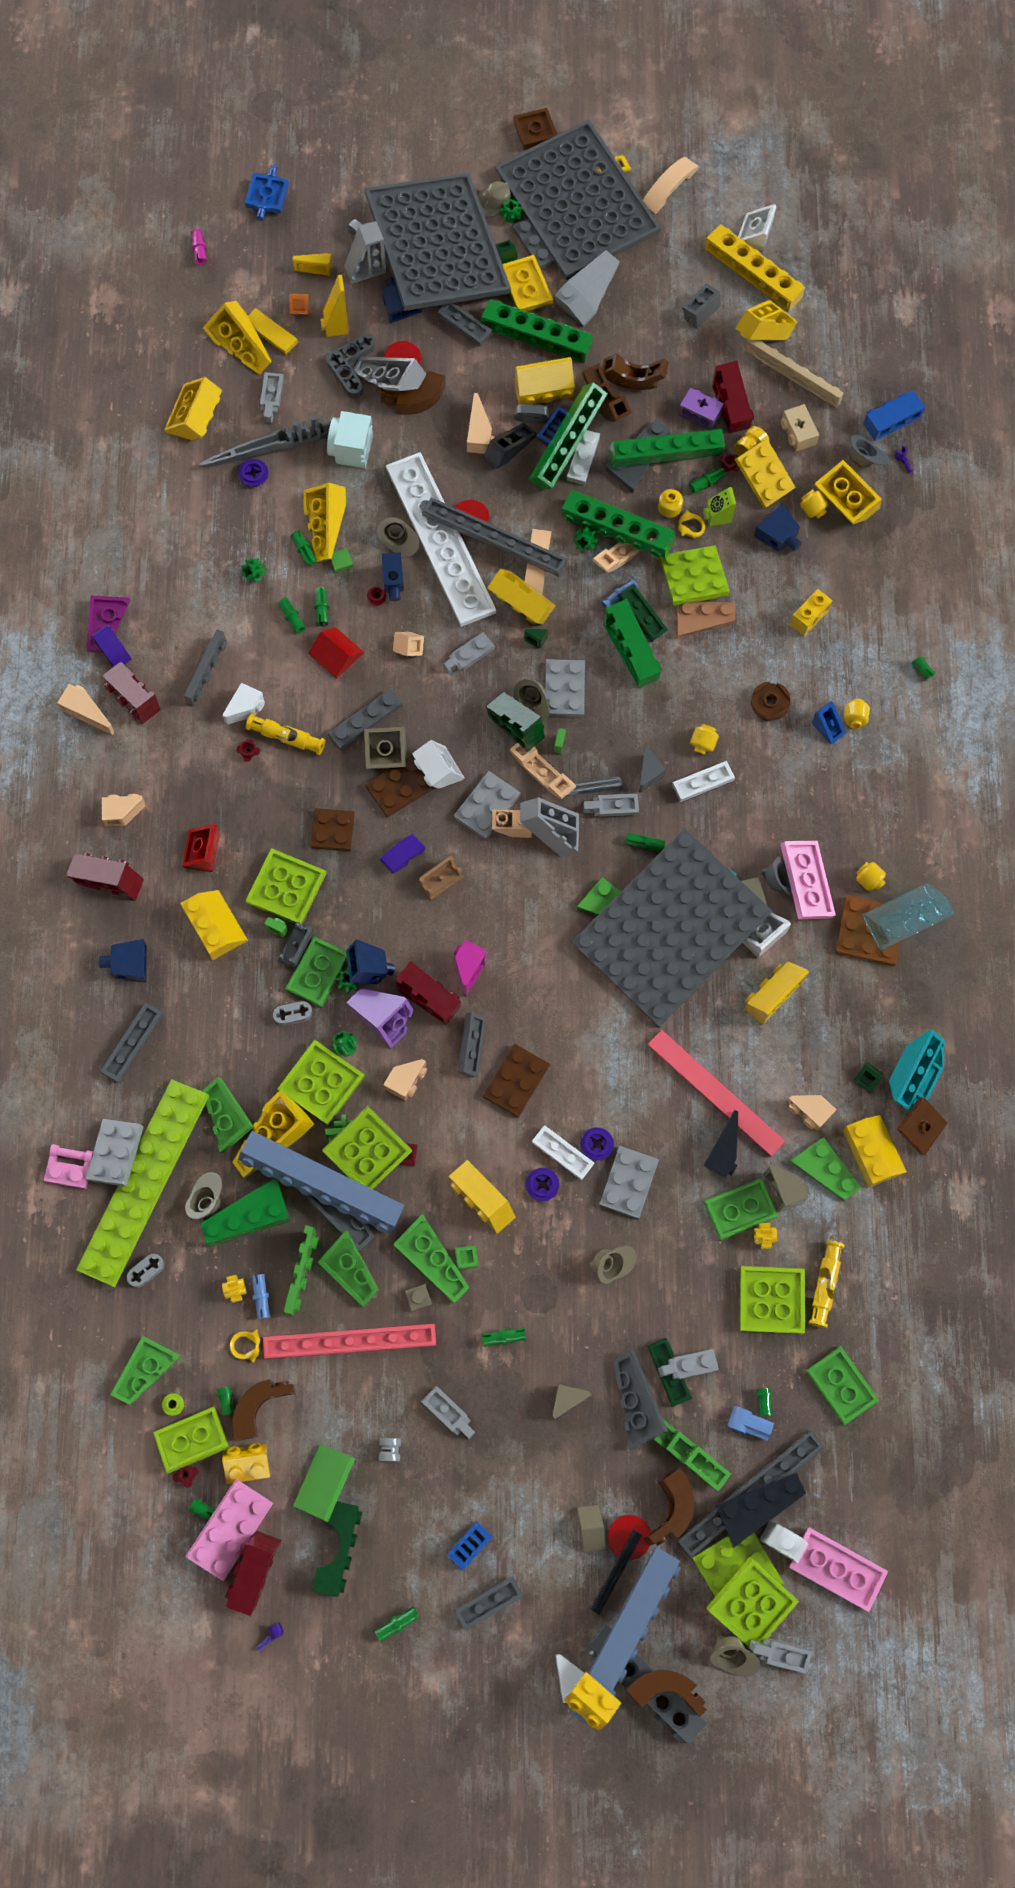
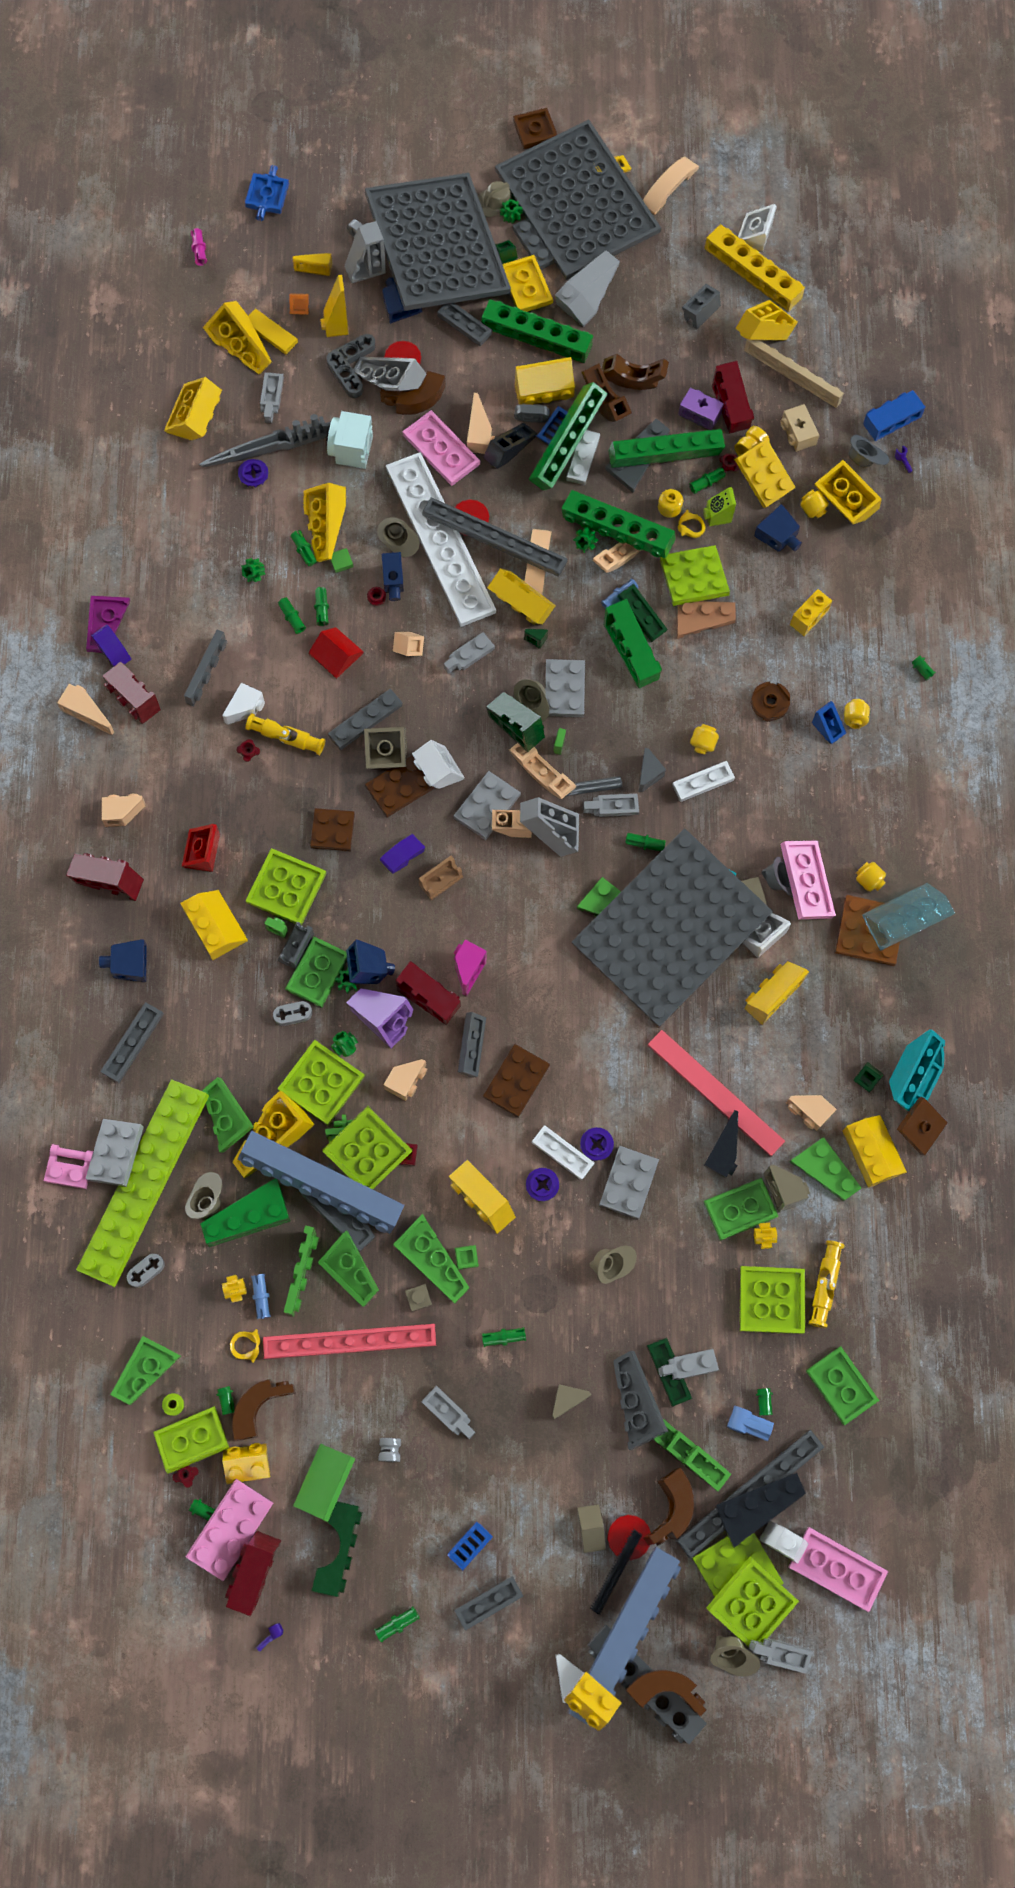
none -> bright pink plate [403,410,480,486]

